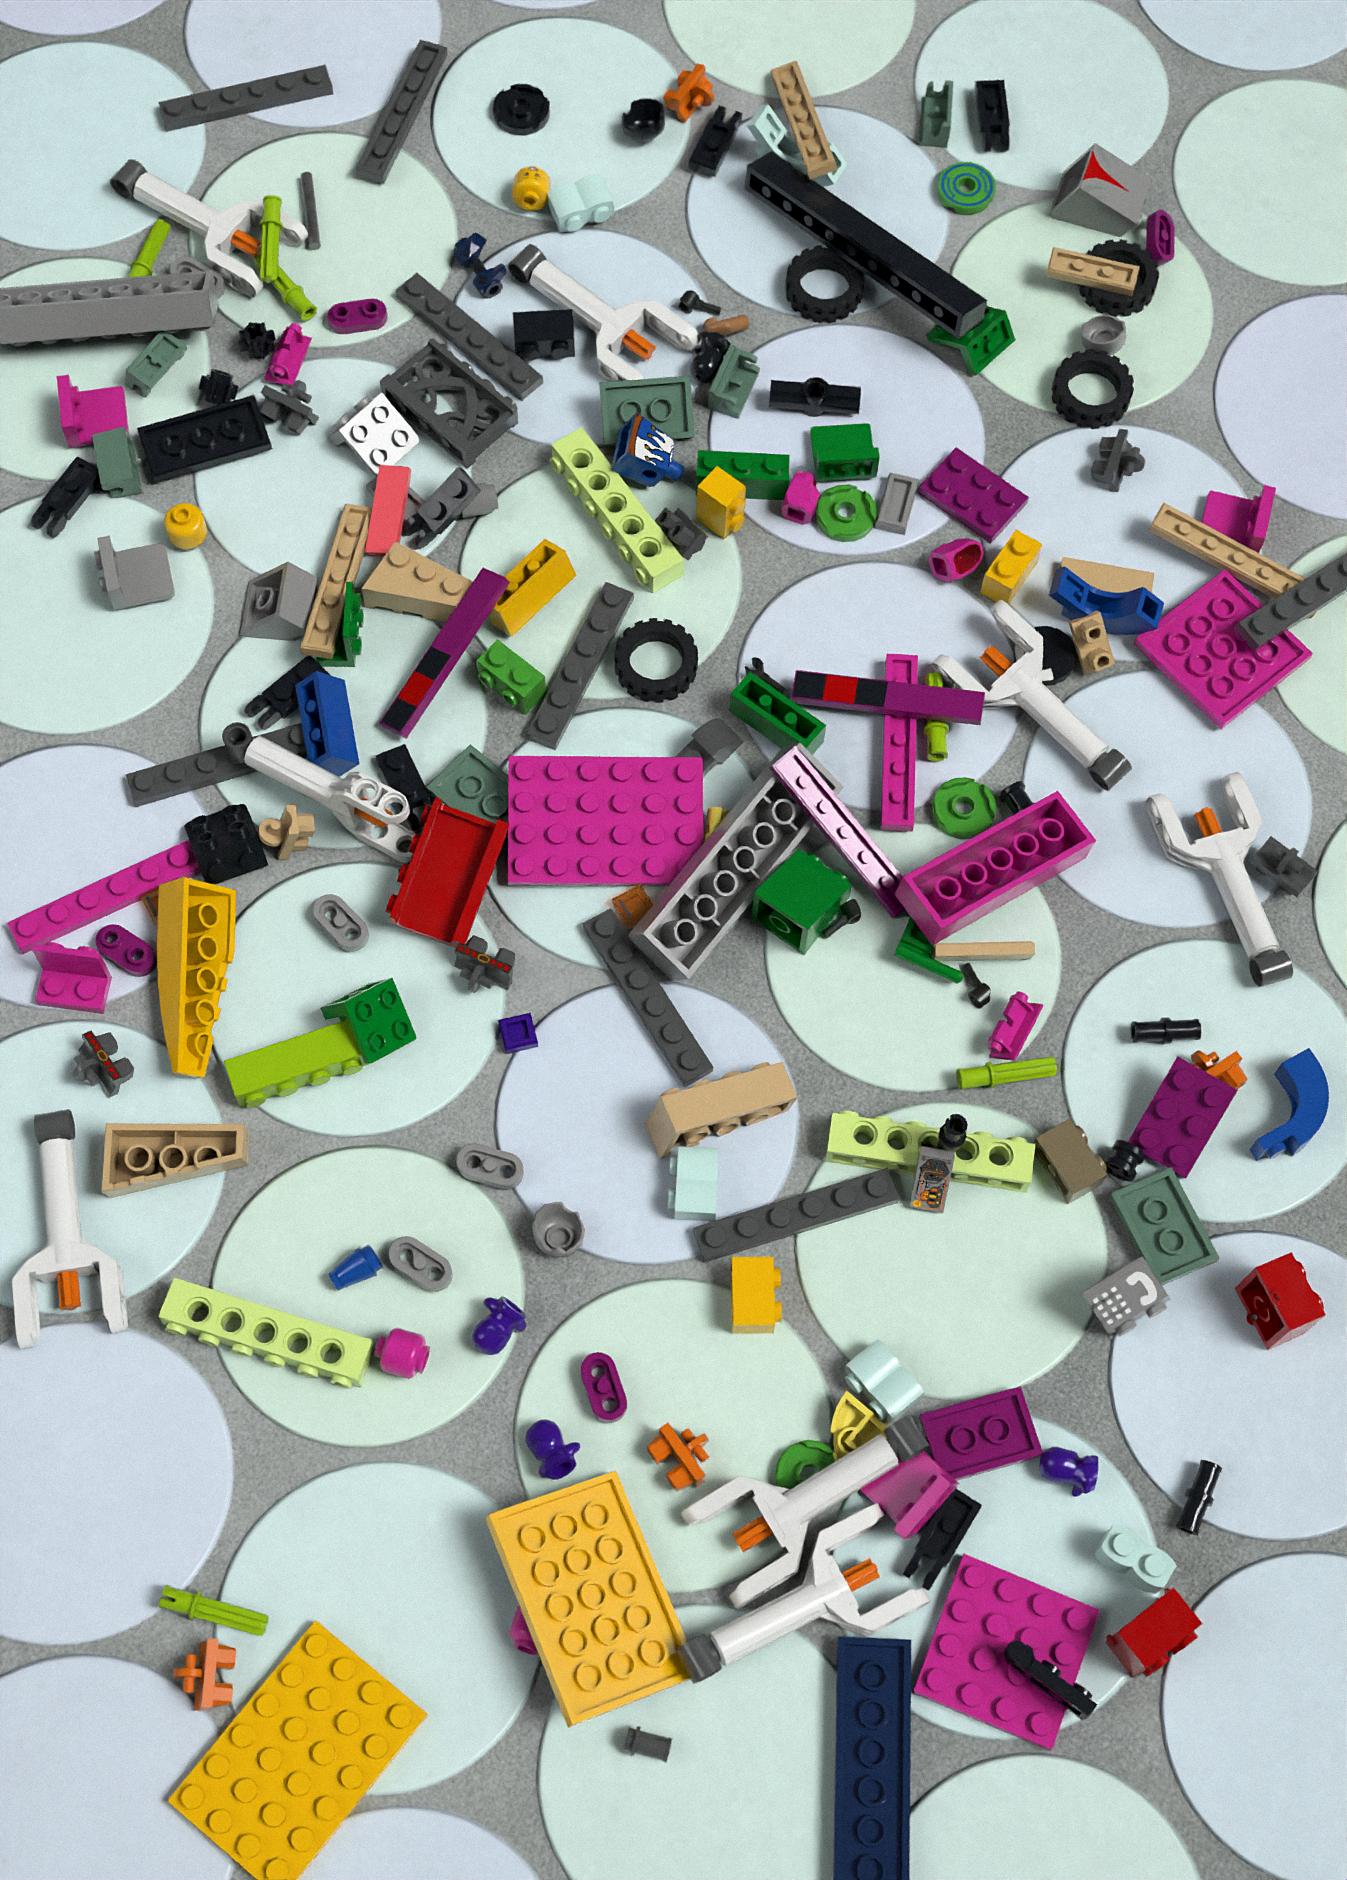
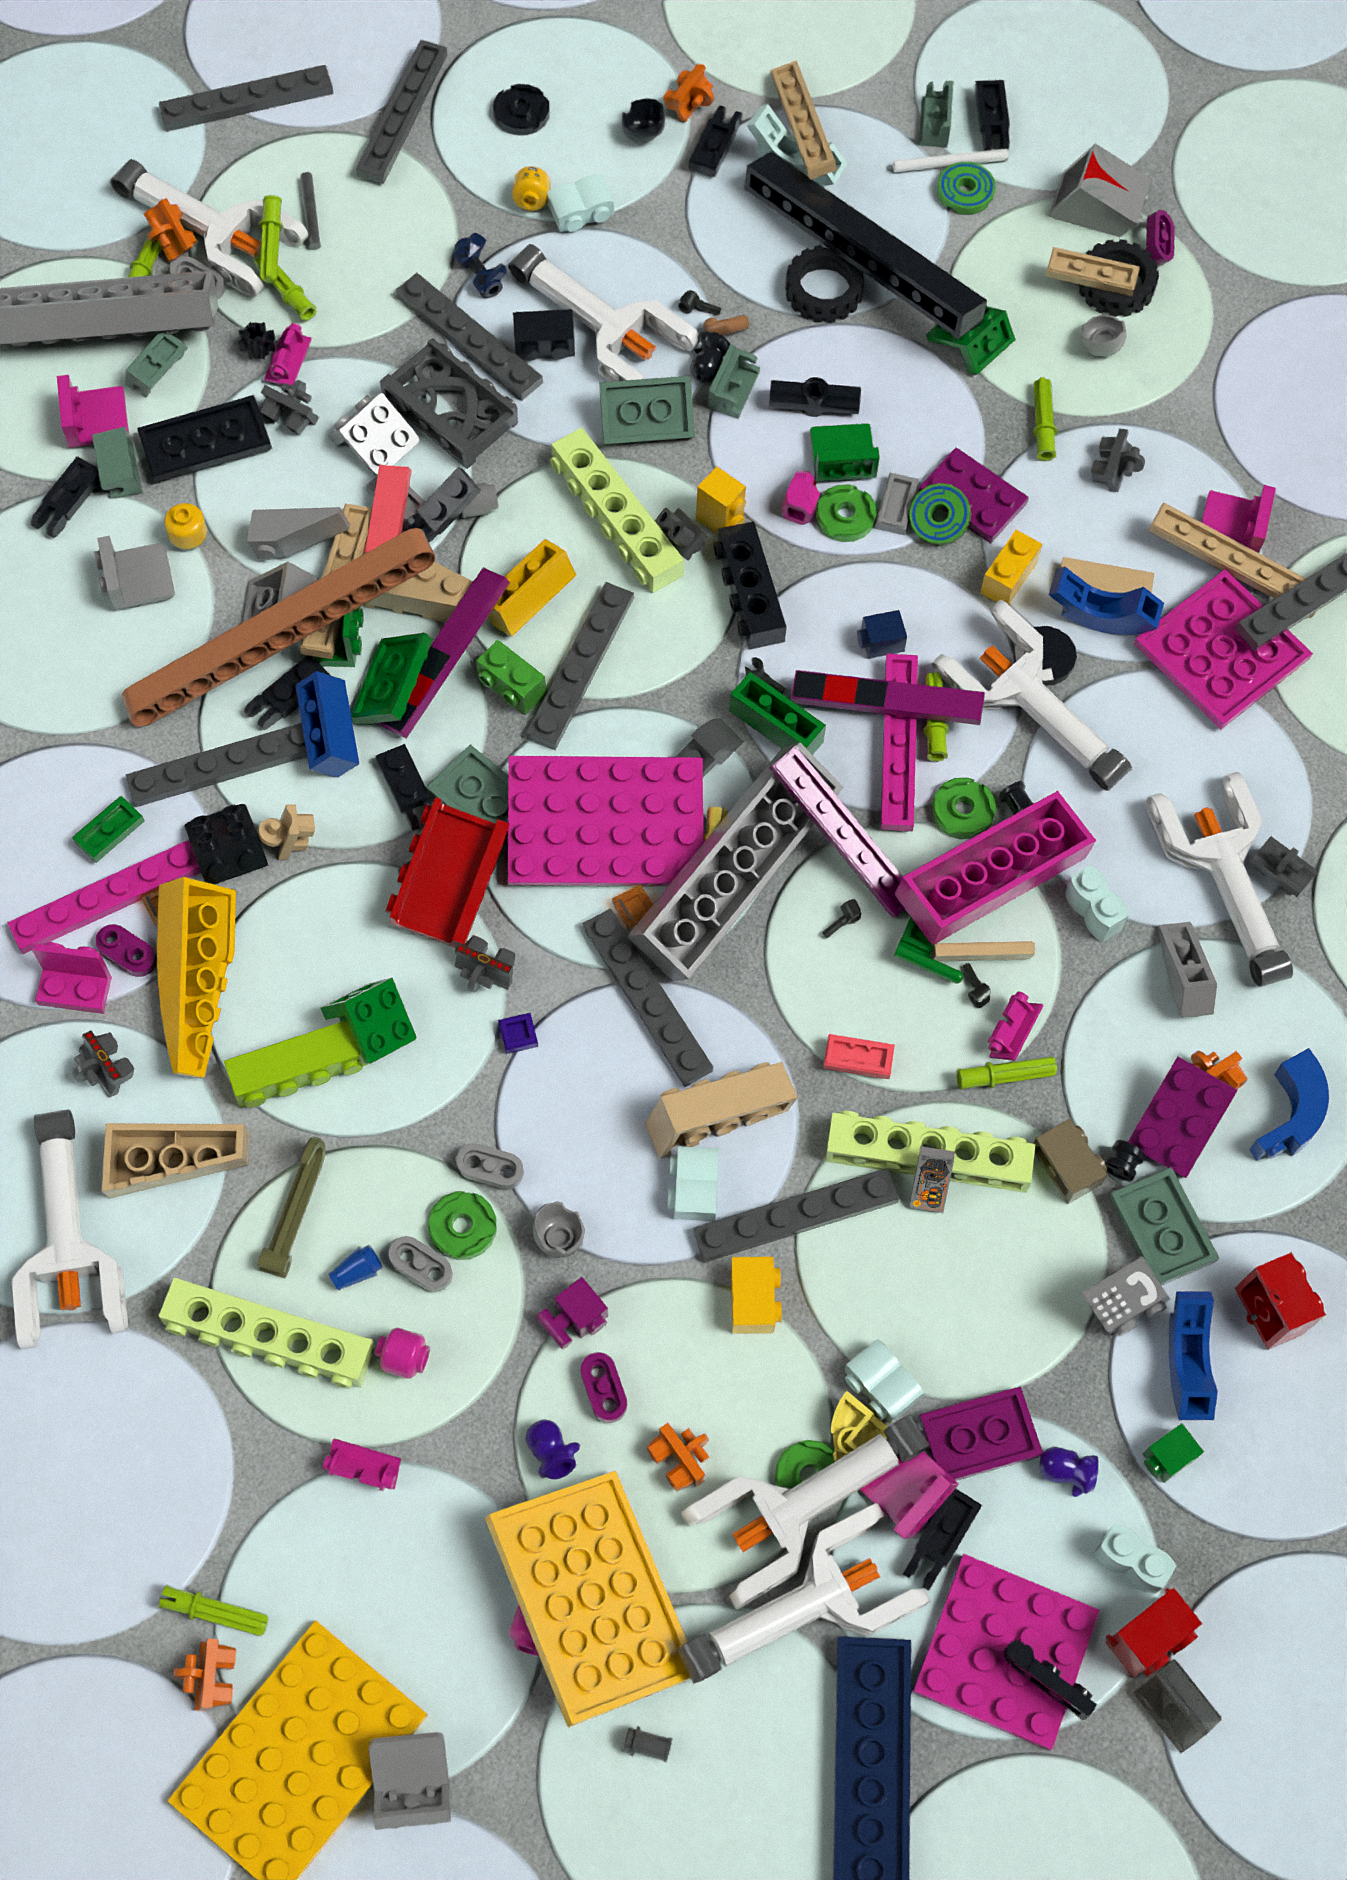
black gear [198,369,239,405] -> none
white piece [222,722,415,863] -> none
light grey plate [313,894,369,952] -> none
magenta plate [327,298,388,334] -> none
dark purple animal [472,1296,526,1355] -> none
blue torso [611,412,684,487] -> none
black tyre [614,618,698,703] -> none
green brick [696,450,790,501] -> none
green slope [751,849,852,955] -> none
dark pink rock [928,538,984,582] -> none
black pin [937,1114,968,1153] -> none
black tyre [1051,349,1134,429] -> none
tan hips [1068,610,1115,675] -> none
black pin [1130,1017,1202,1044] -> none
black pin [1176,1459,1222,1536] -> none
none -> green plate [72,796,145,863]
none -> nougat beam [121,528,436,727]
none -> orange hips [143,198,197,262]
none -> light grey slope [246,507,350,560]
none -> olive piece [257,1136,325,1278]
none -> dark pink hinge [323,1438,401,1491]
none -> green plate [351,632,433,725]
none -> light grey bracket [369,1732,451,1830]
none -> bright green tile [428,1191,497,1260]
none -> magenta brick [536,1277,608,1350]
none -> black brick [713,521,787,650]
none -> coral plate [823,1034,895,1079]
none -> dark blue brick [857,610,908,659]
none -> white bar [893,149,1008,172]
none -> bright green tile [909,483,972,546]
none -> lime axle [1033,377,1057,461]
none -> light aqua brick [1065,865,1128,942]
none -> clear smoke panel [1133,1659,1222,1754]
none -> green brick [1142,1423,1204,1483]
none -> light grey slope [1158,922,1217,1018]
none -> blue arch [1168,1291,1218,1420]

